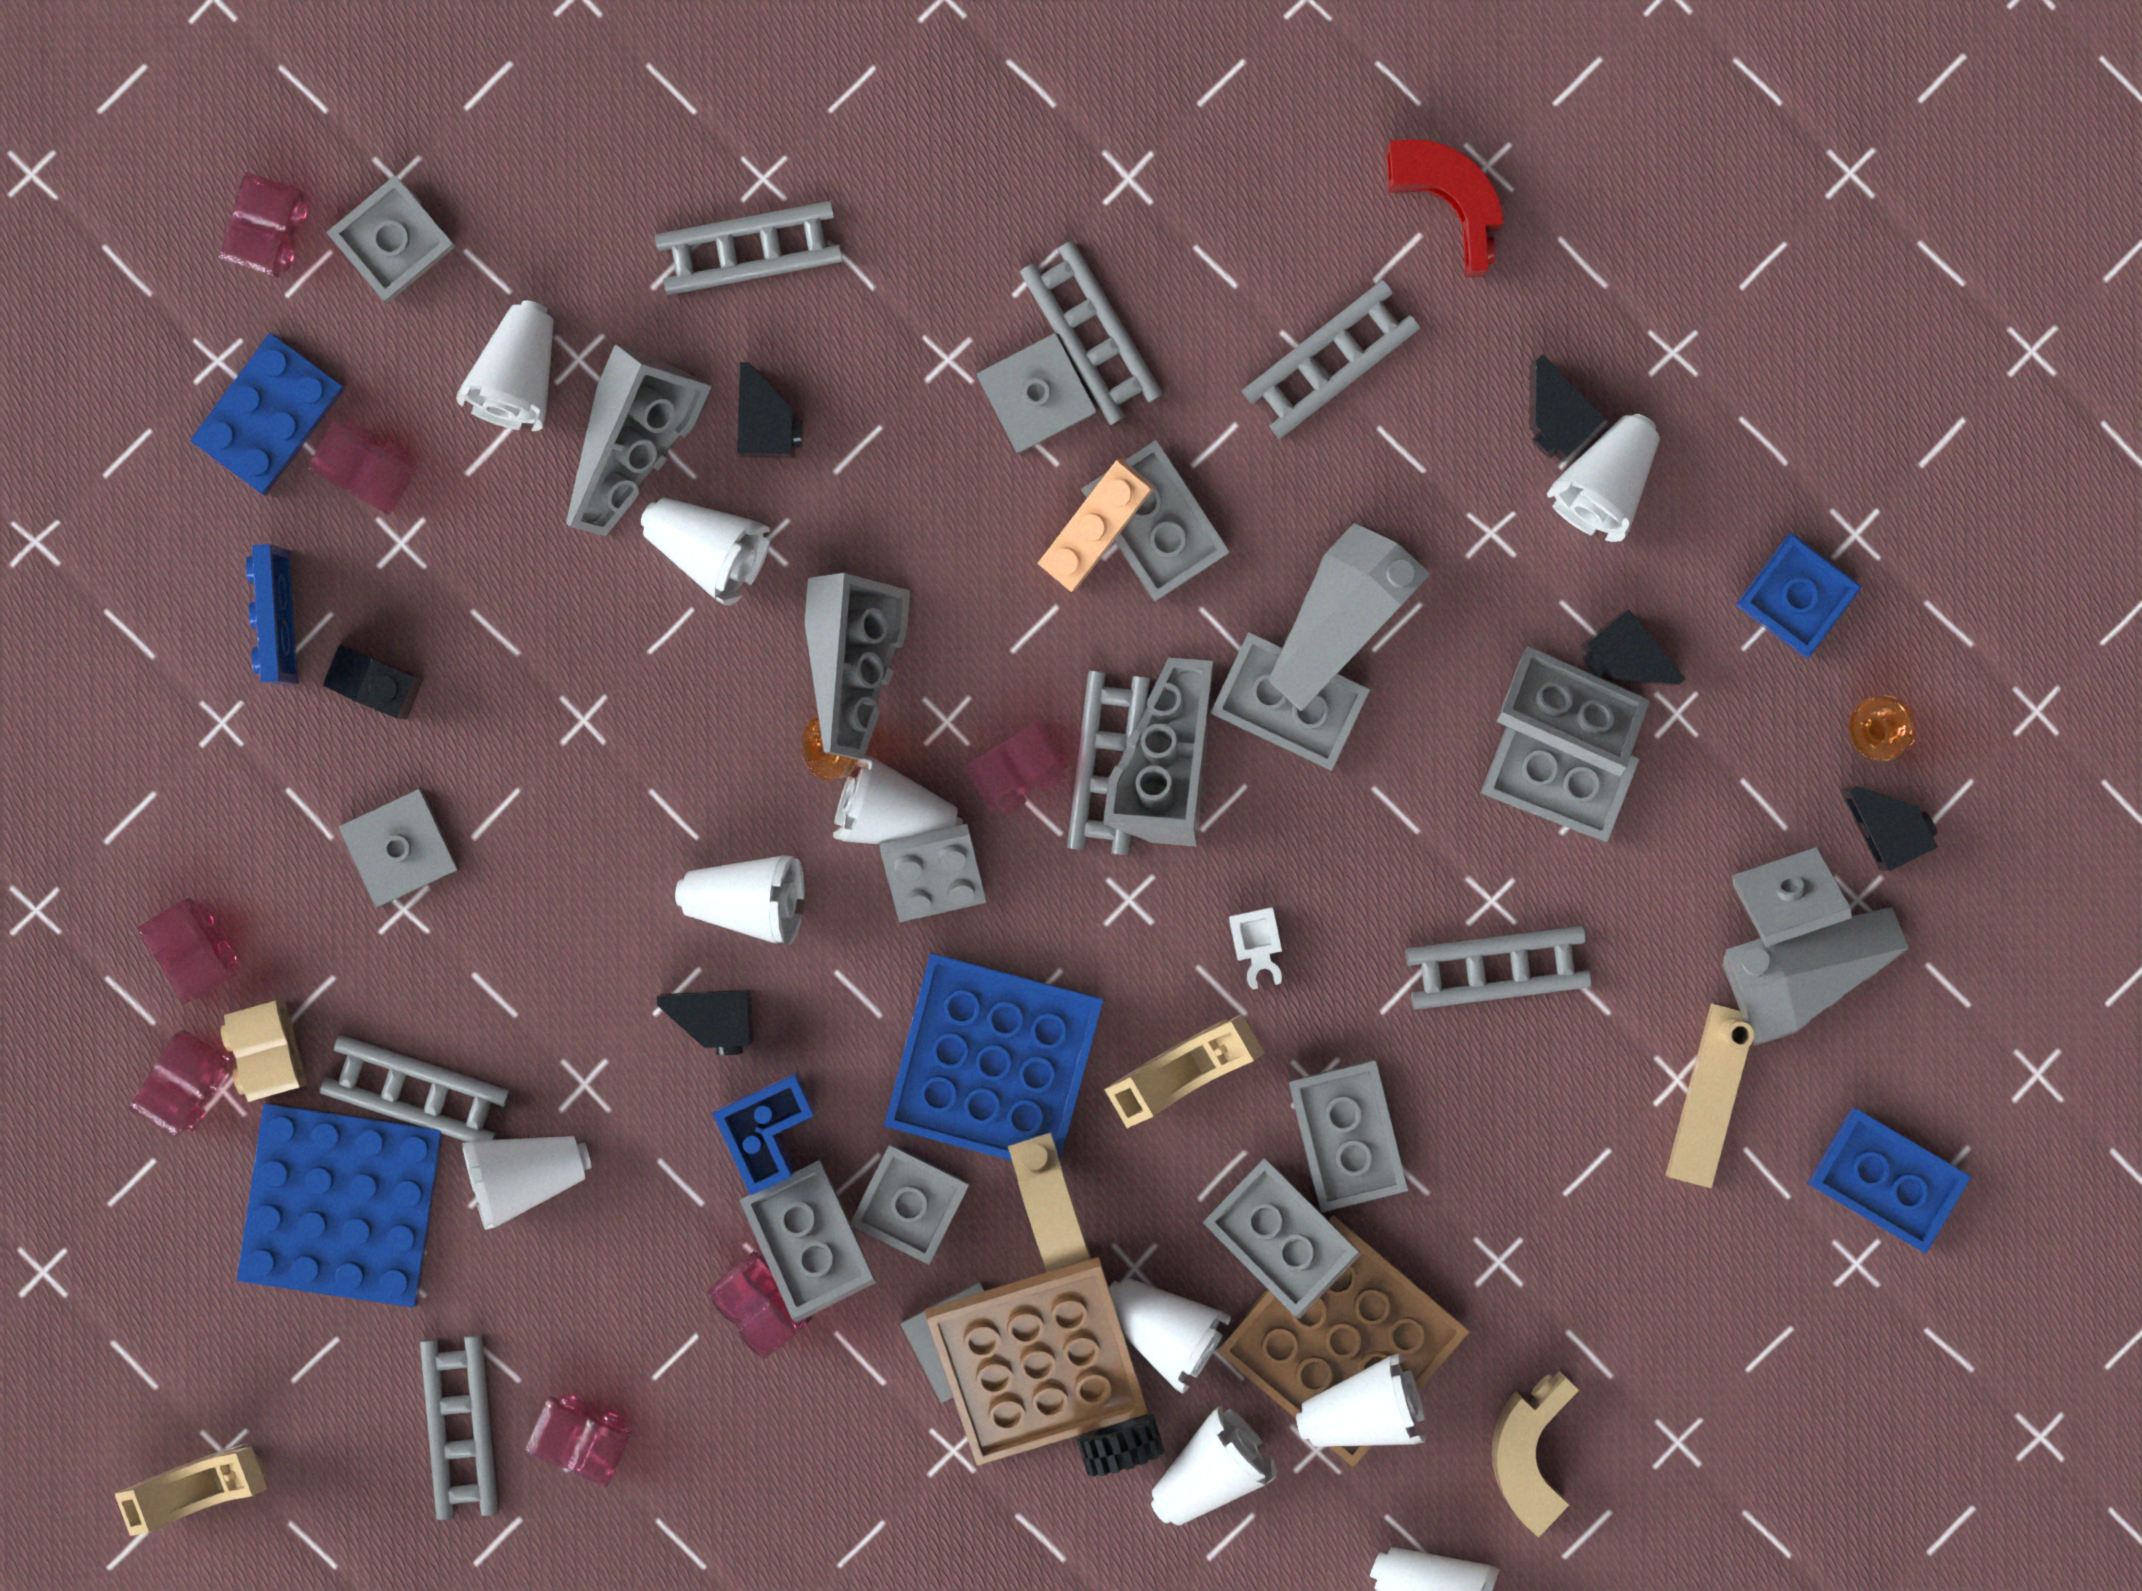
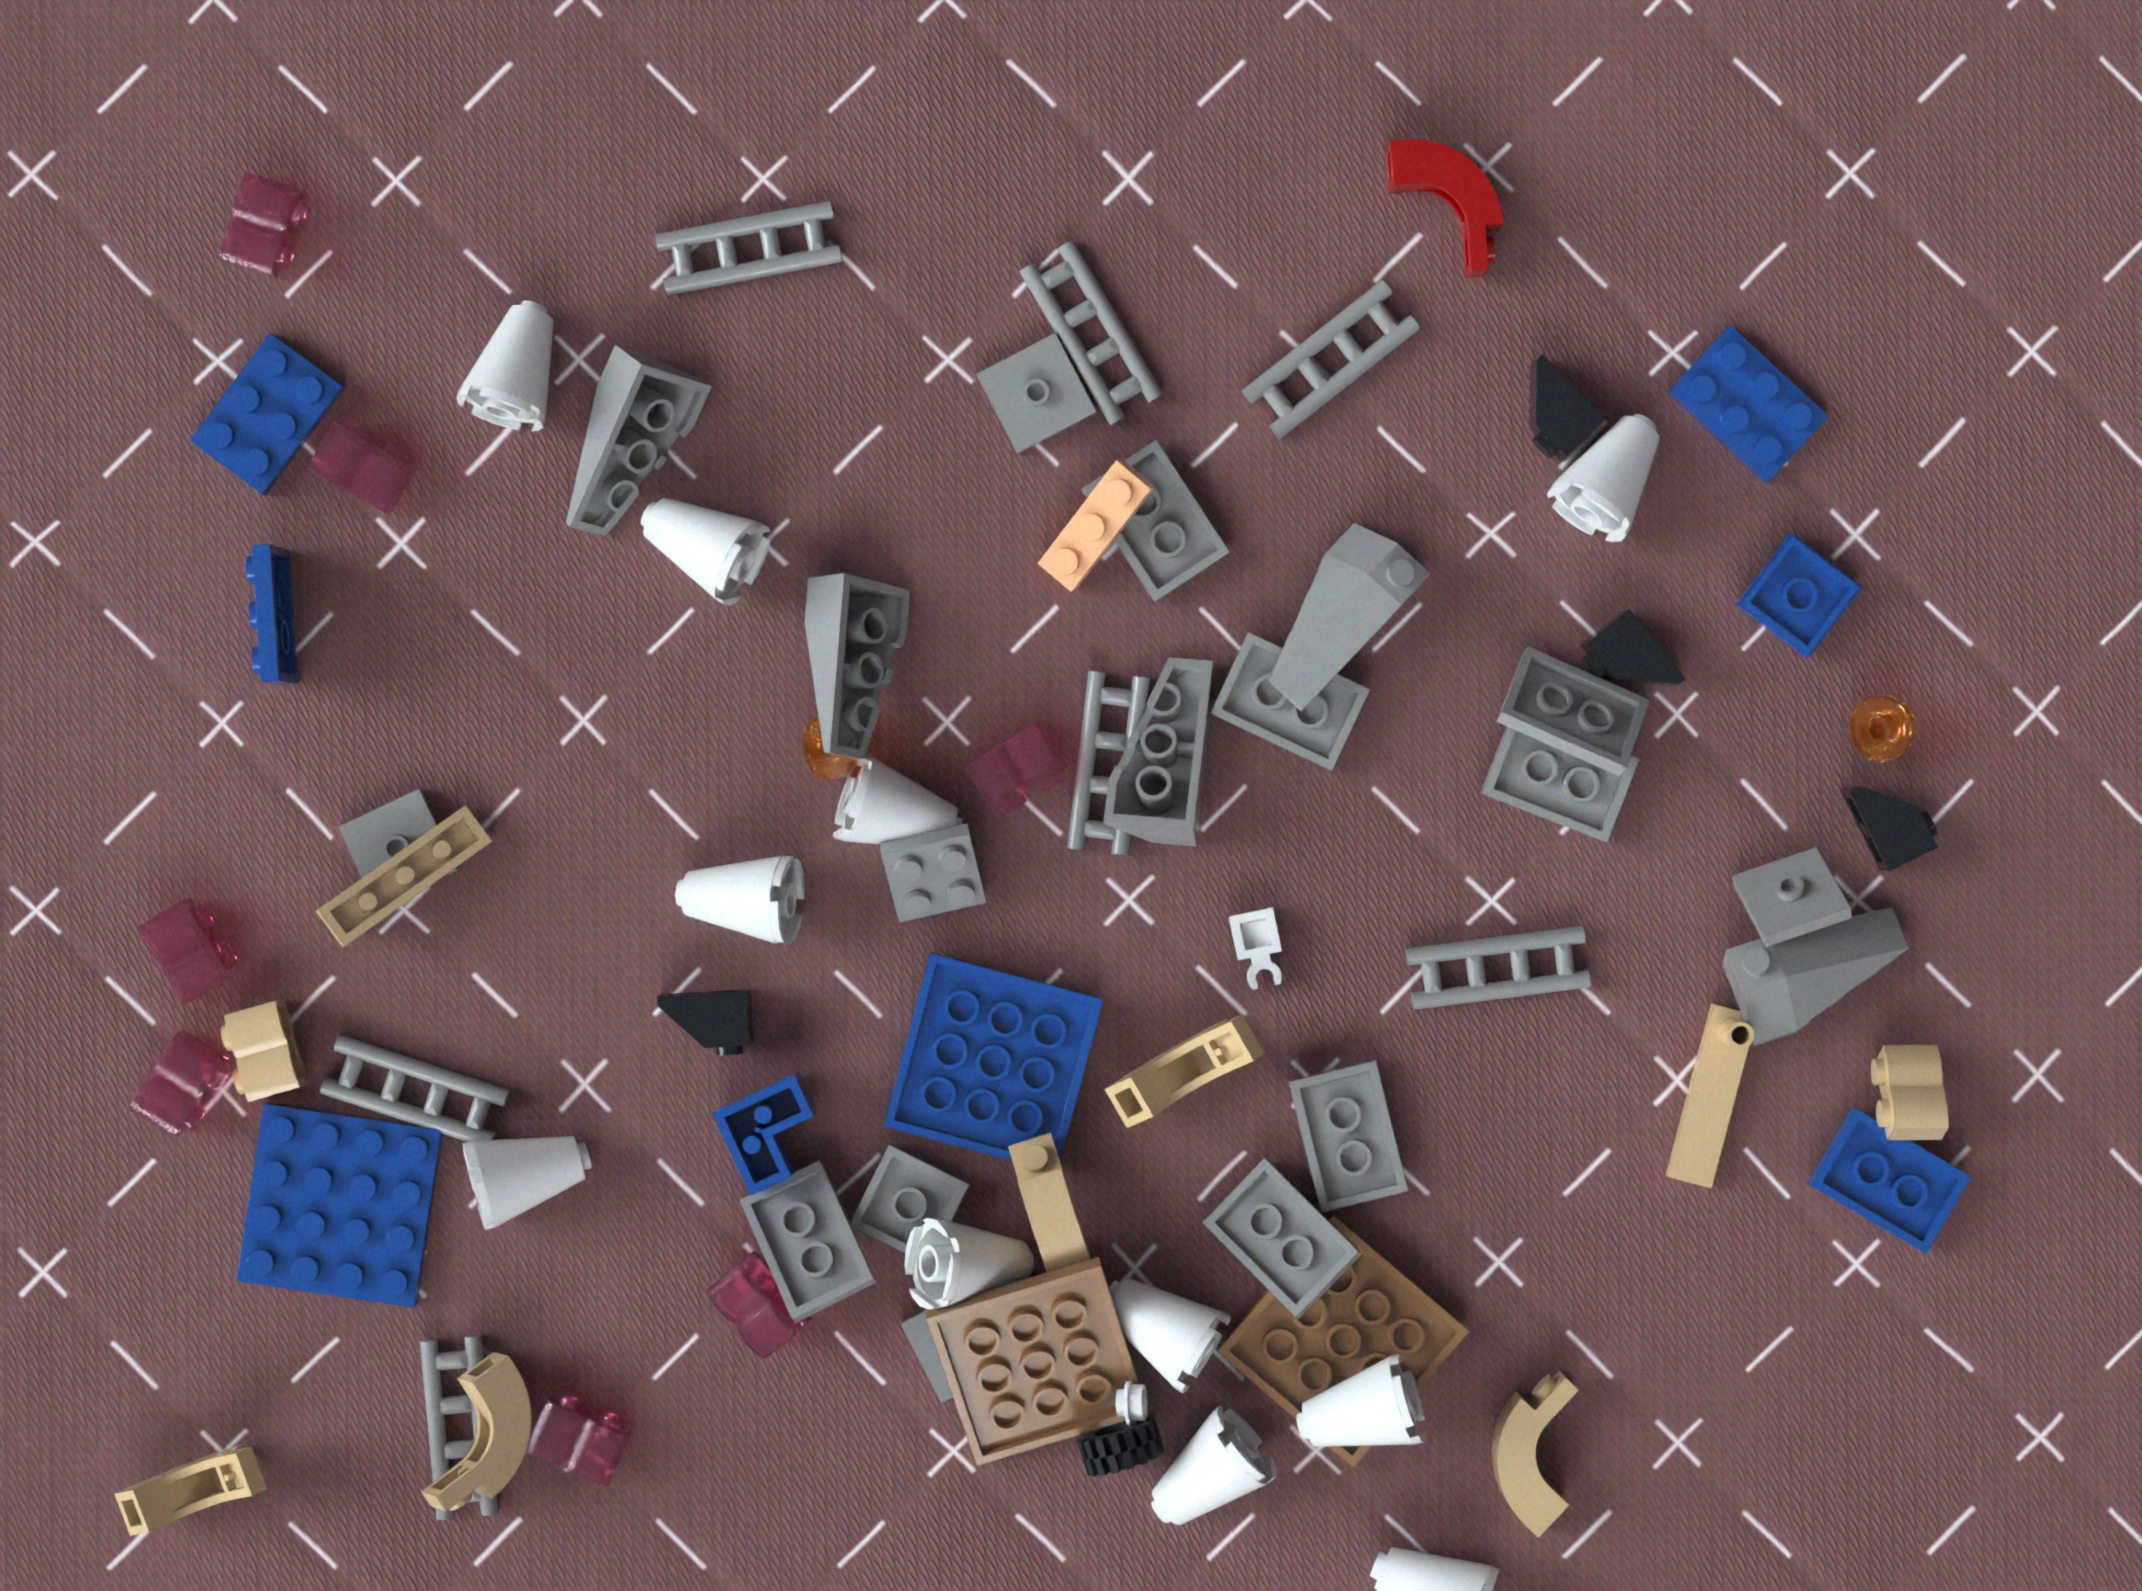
black slope [323,644,424,720] -> none
light grey plate [326,175,456,304] -> none
black slope [737,362,804,459] -> none
none -> tan piece [316,805,492,948]
none -> tan arch [421,1352,532,1512]
none -> white cone [904,1218,1034,1310]
none -> white plate [1116,1381,1148,1426]
none -> blue plate [1667,325,1828,483]
none -> tan brick [1871,1045,1949,1140]

